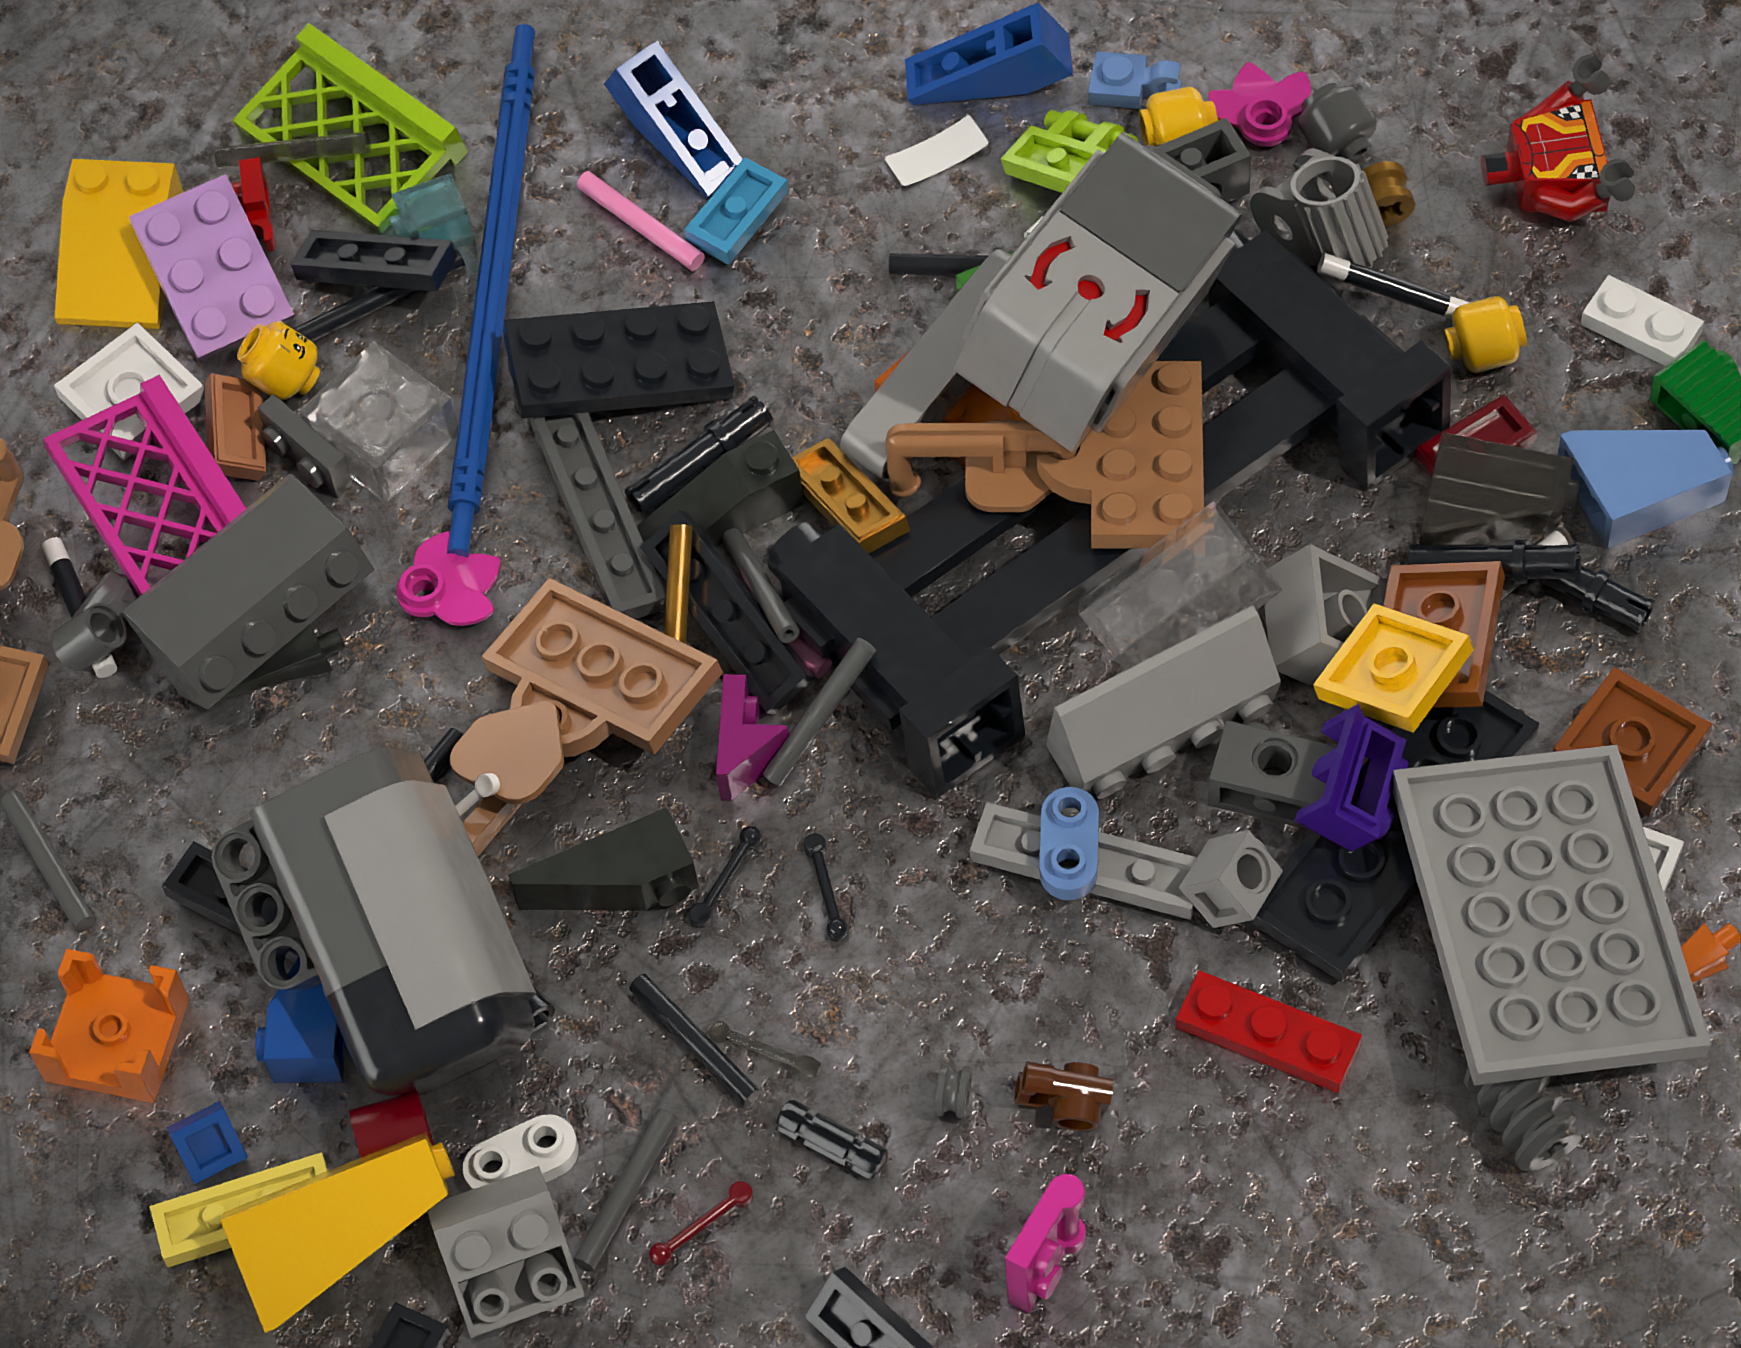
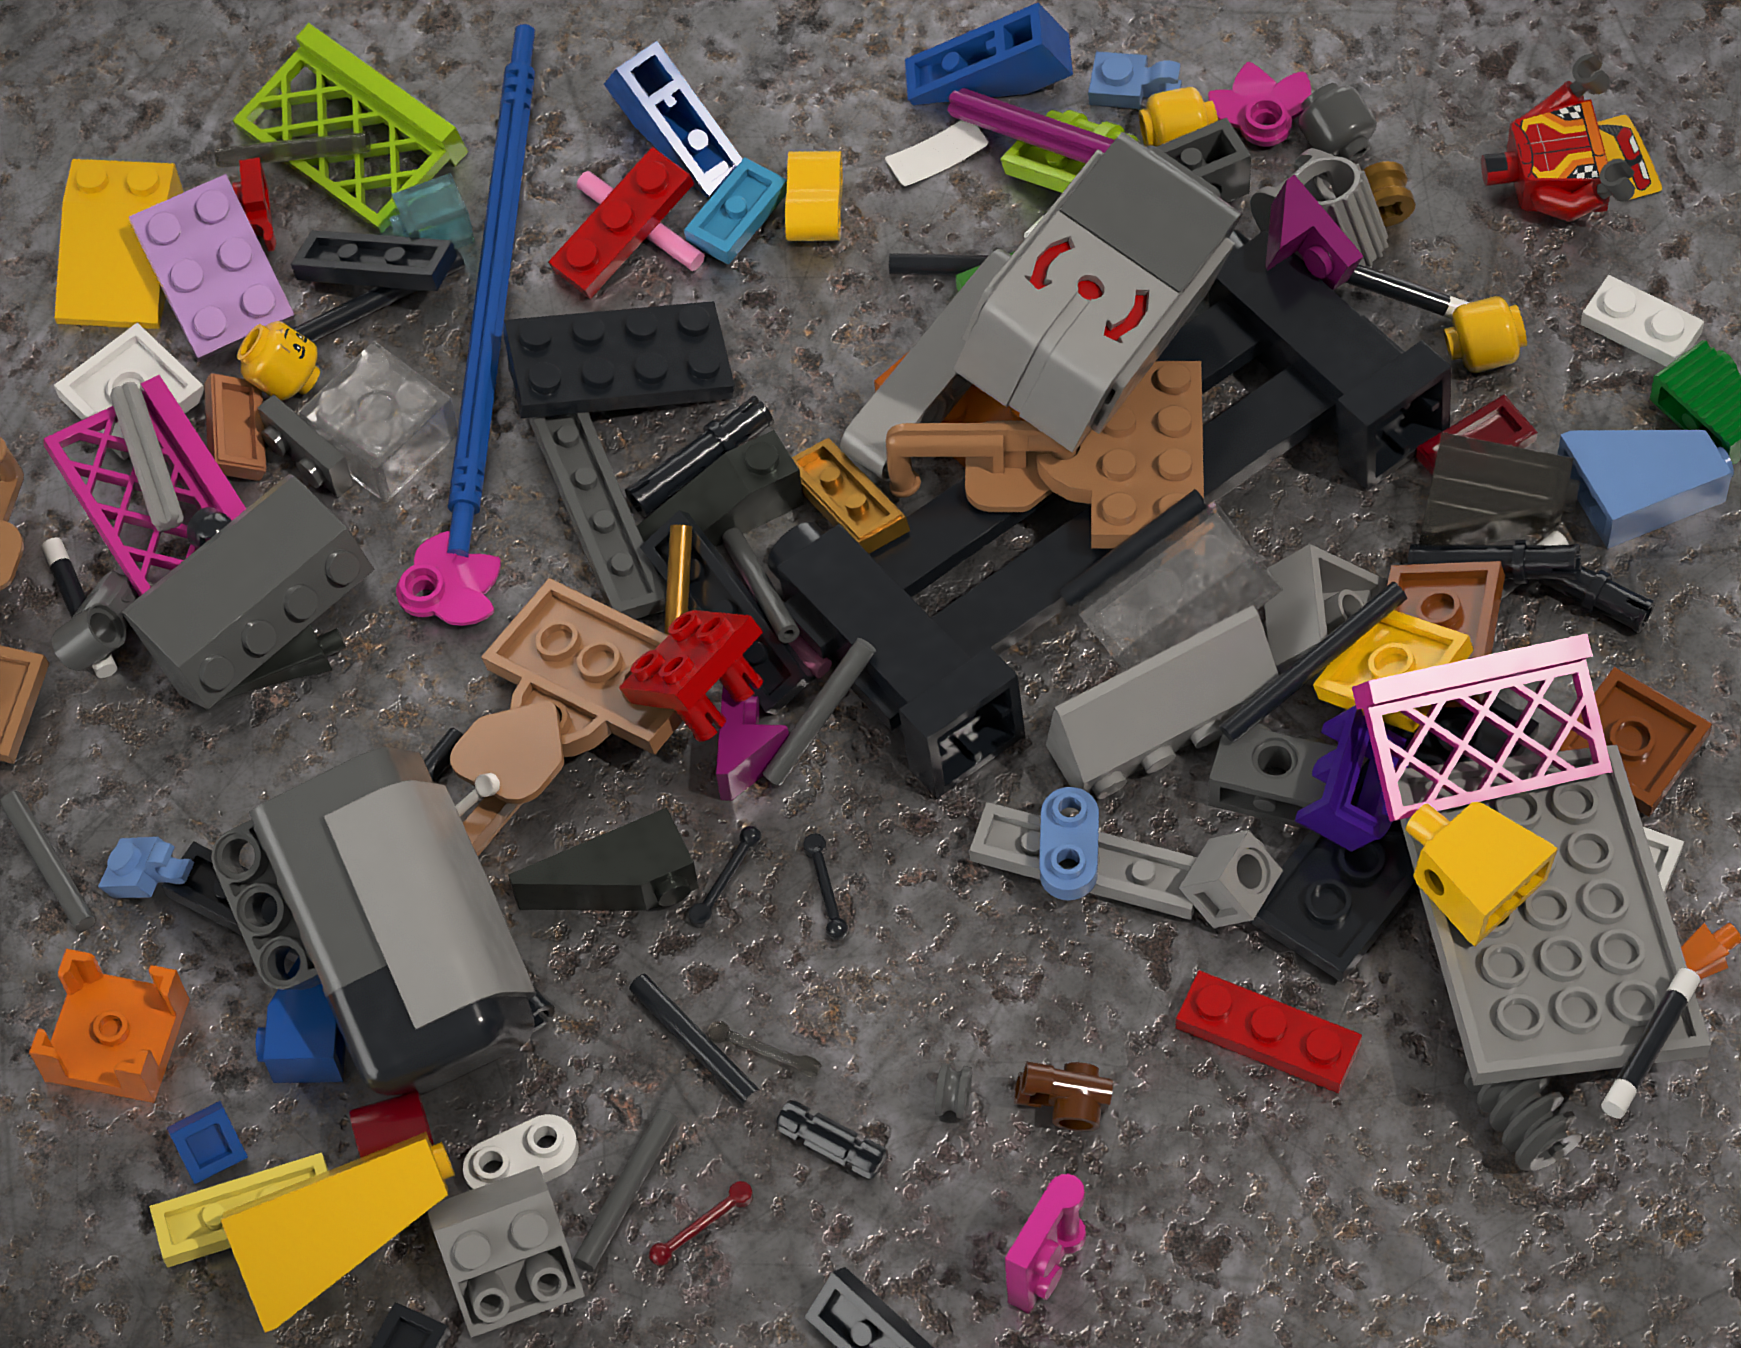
none -> medium blue plate [98,837,194,899]
none -> light grey axle [110,382,184,532]
none -> black hinge [187,507,232,549]
none -> red plate [548,147,695,299]
none -> red plate [619,610,763,742]
none -> yellow axle [785,151,843,241]
none -> magenta axle [947,88,1115,164]
none -> black bar [1059,489,1208,607]
none -> black bar [1219,582,1407,743]
none -> magenta slope [1266,174,1364,290]
none -> fence [1352,634,1613,822]
none -> yellow torso [1405,802,1558,947]
none -> sticker [1597,115,1662,200]
none -> black bar [1601,968,1700,1118]

